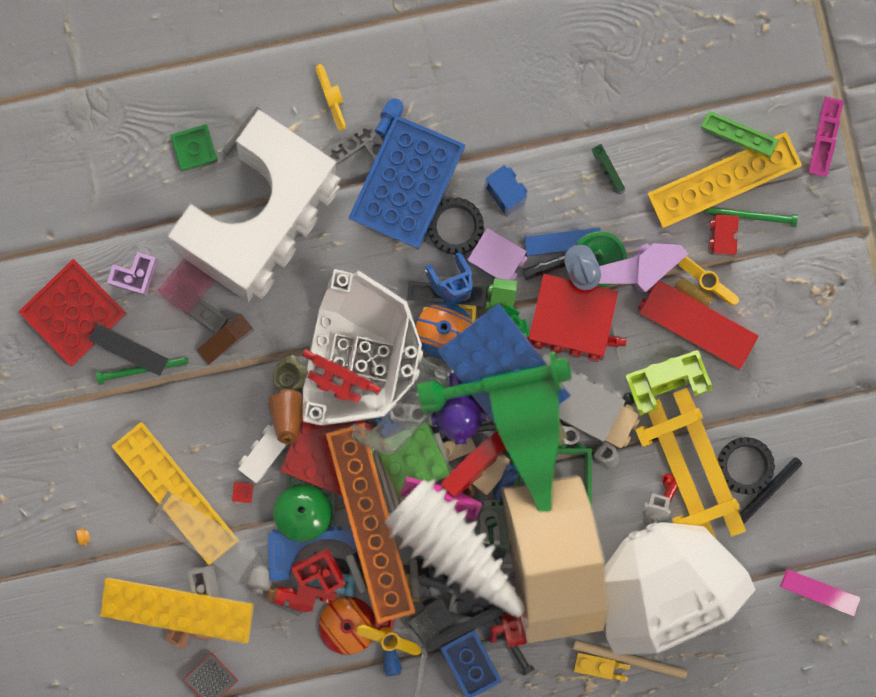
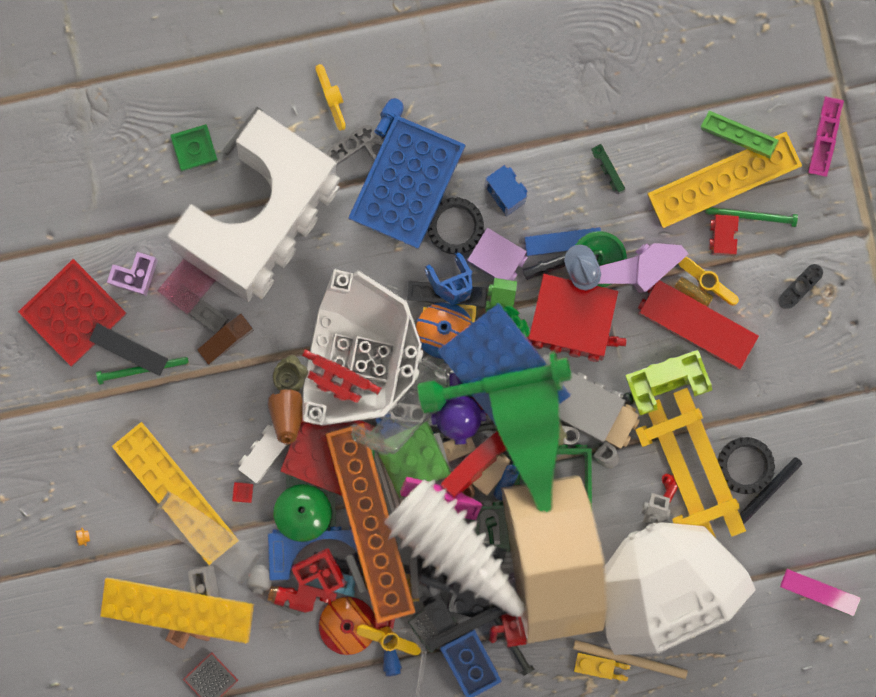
none -> black beam [778,264,823,309]

